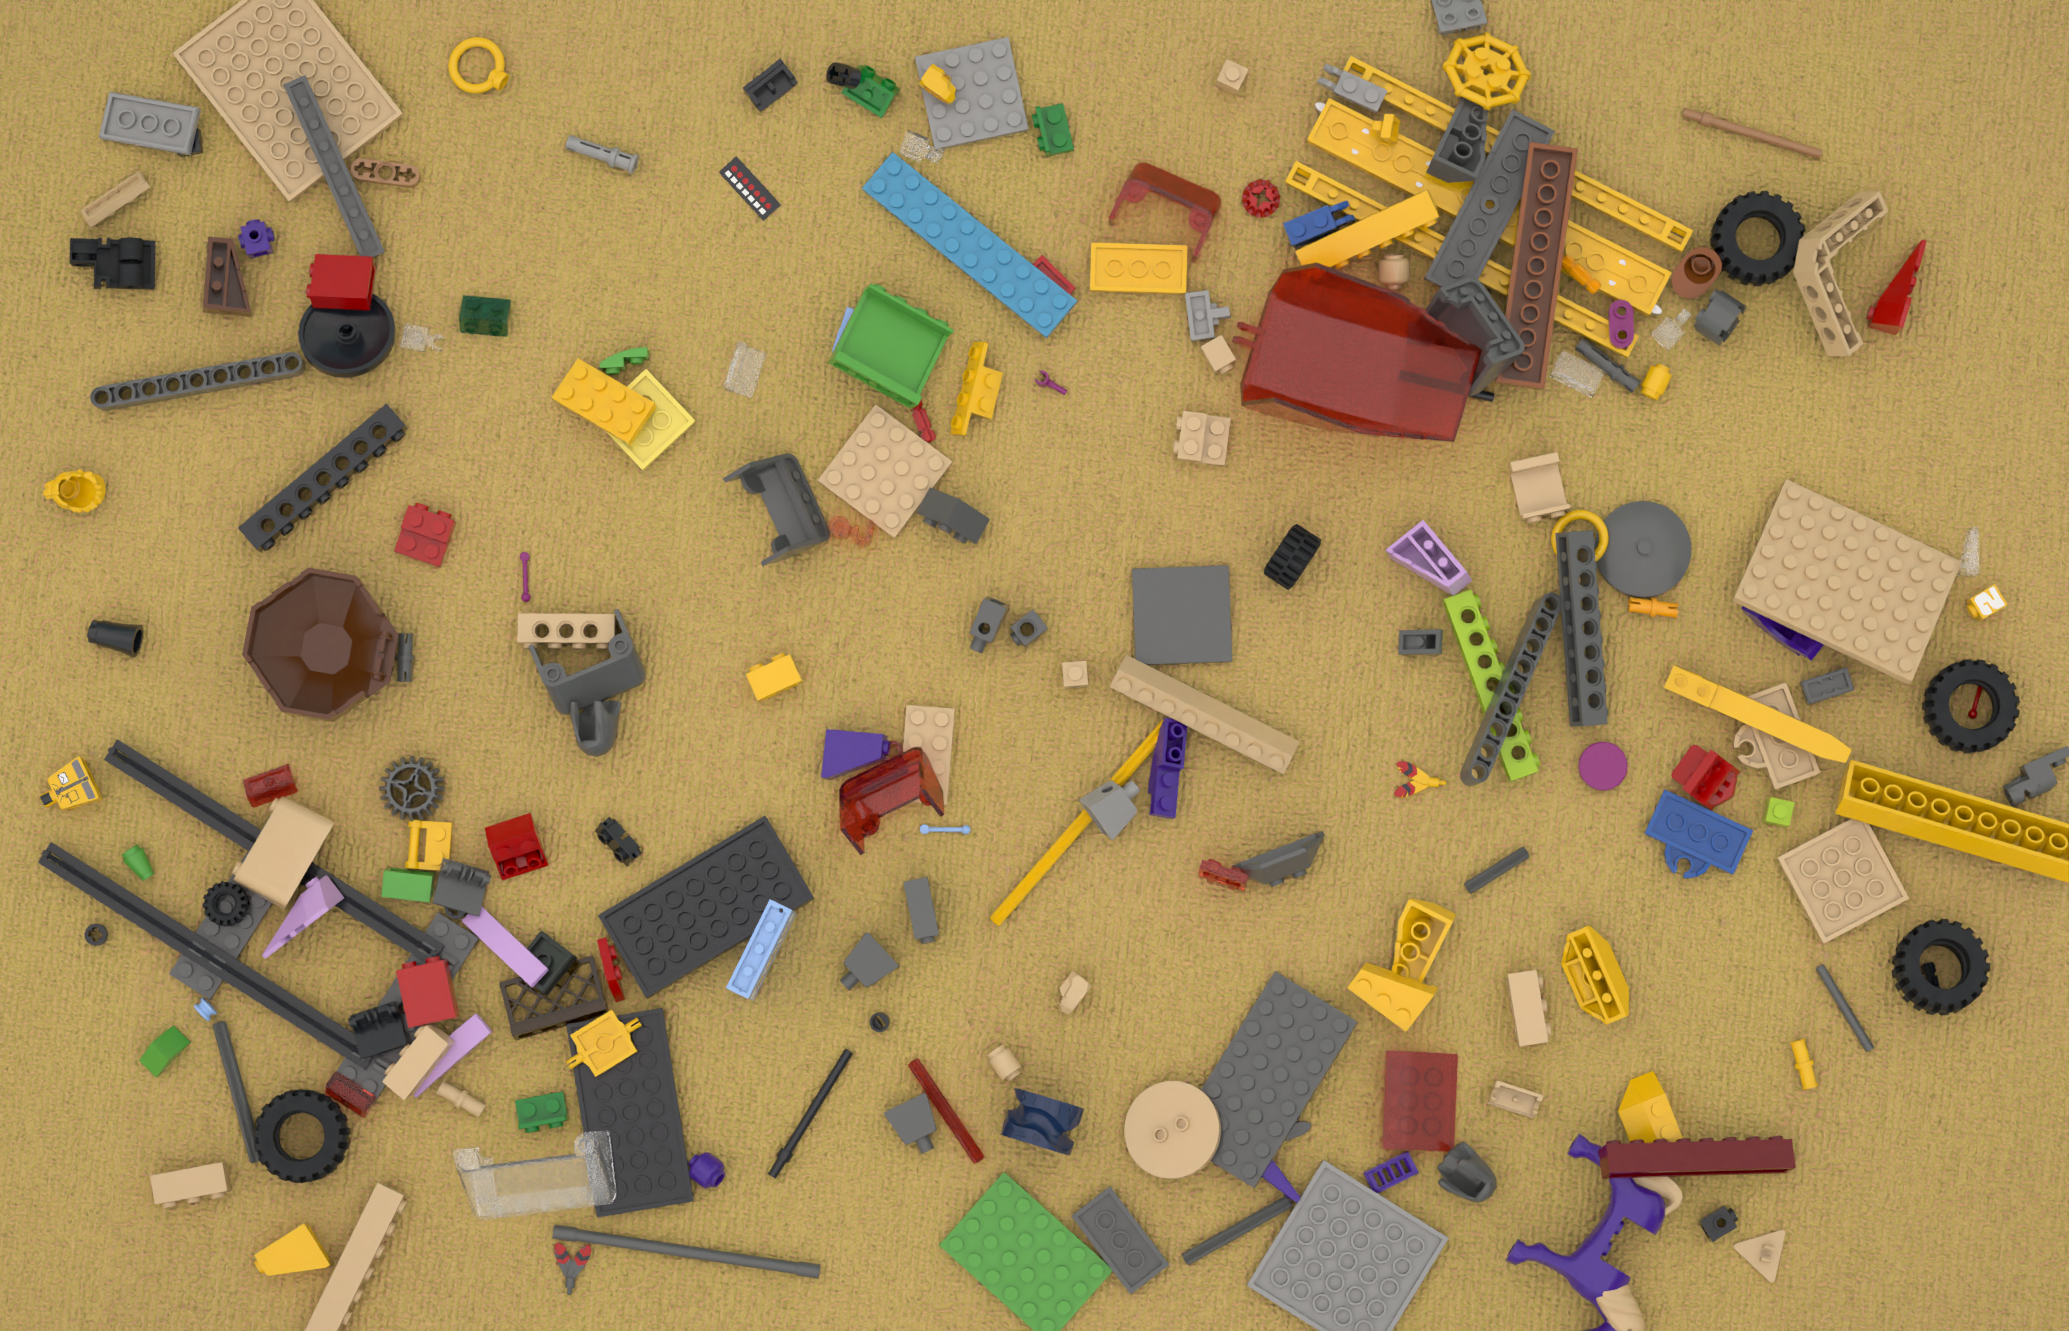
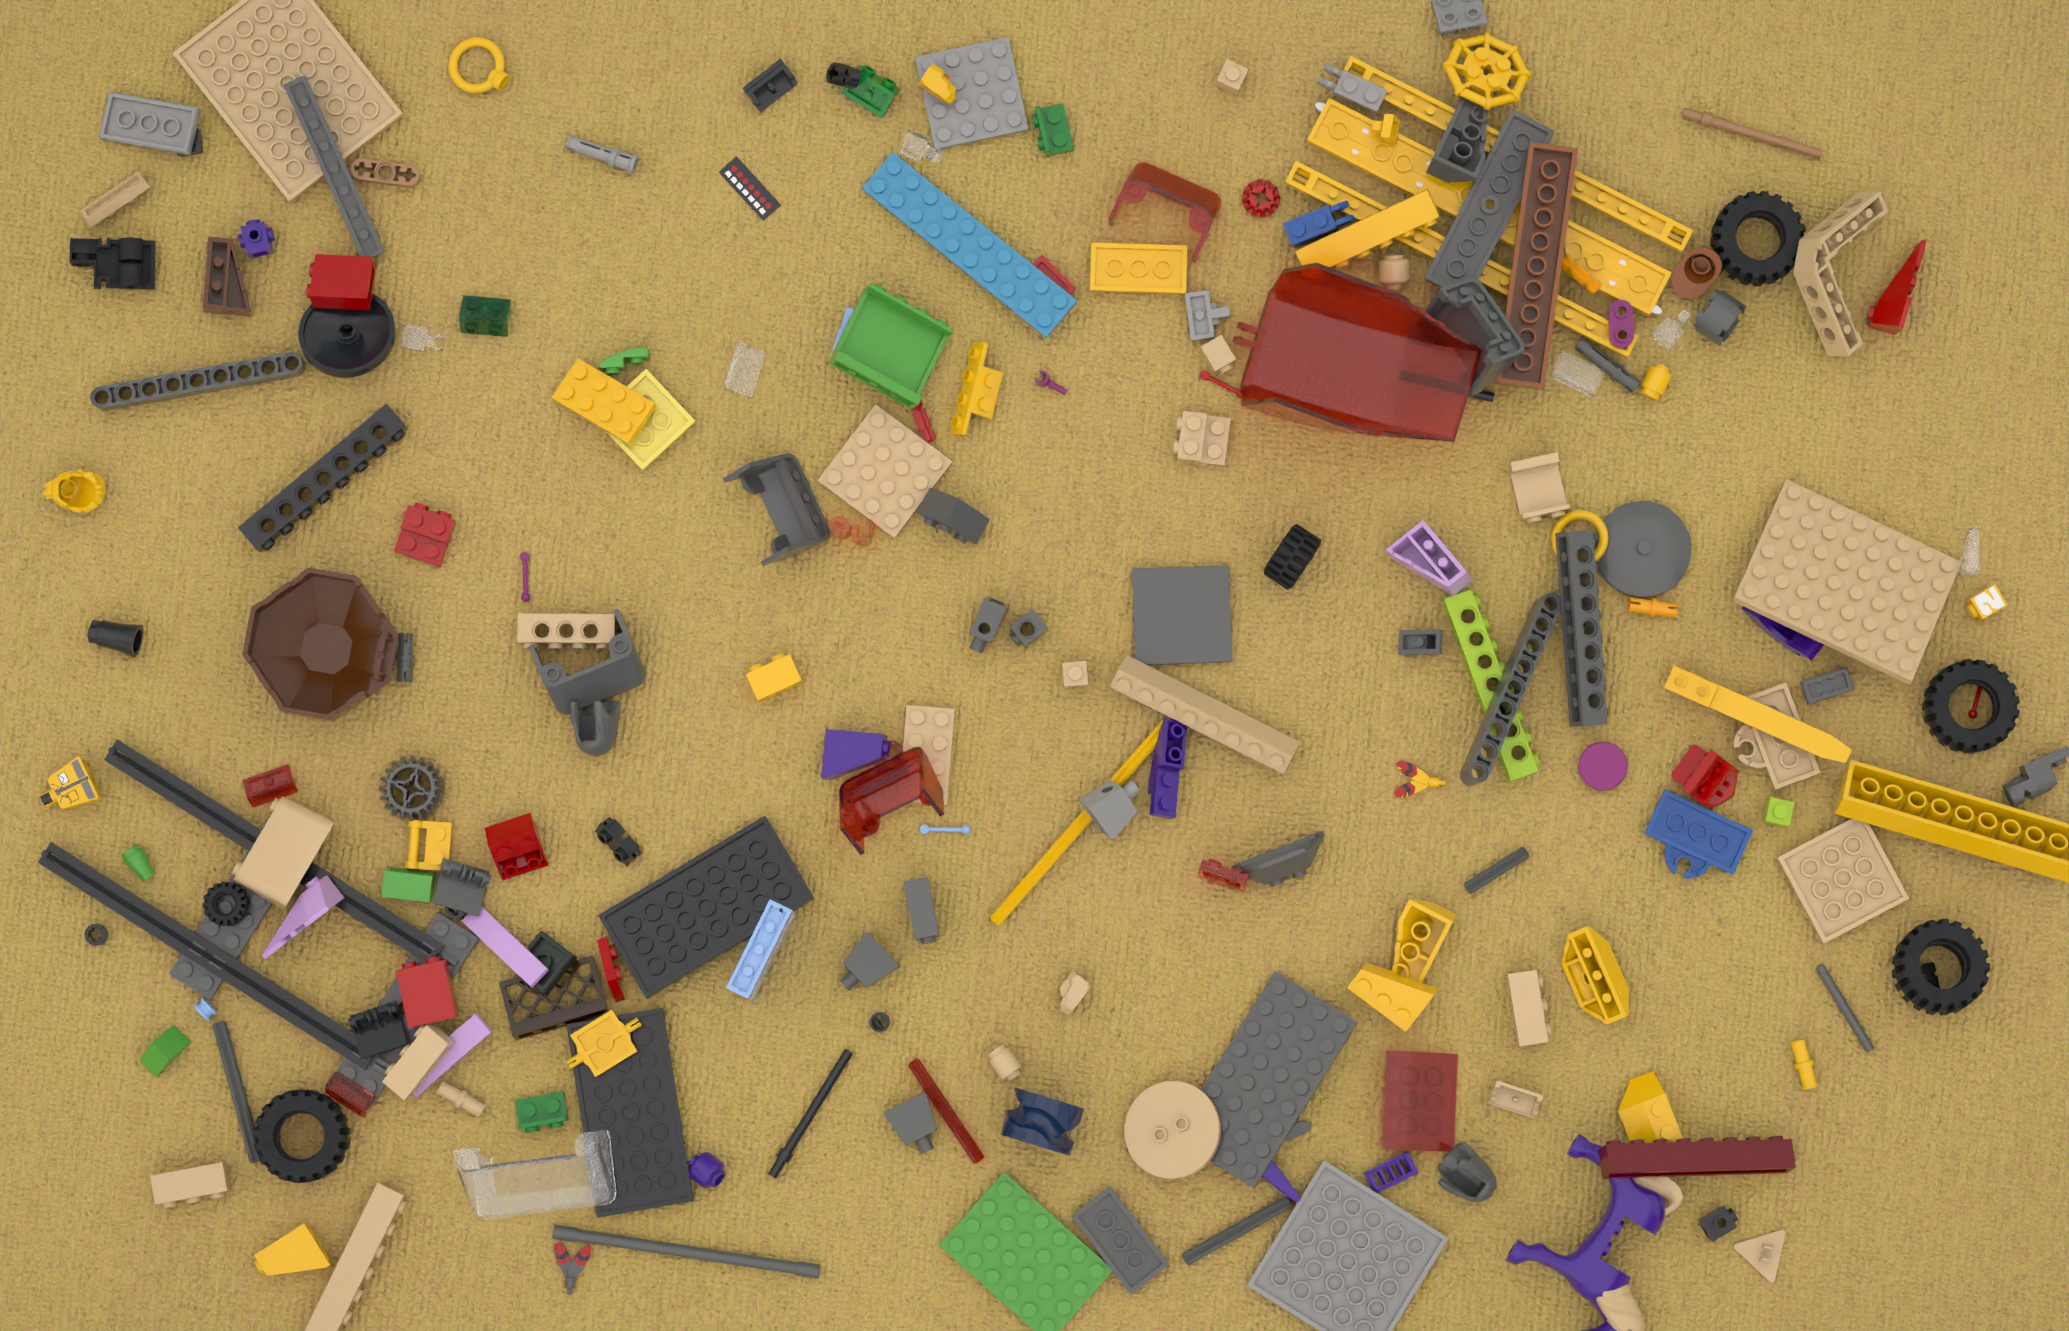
none -> red hinge [1200,370,1246,398]

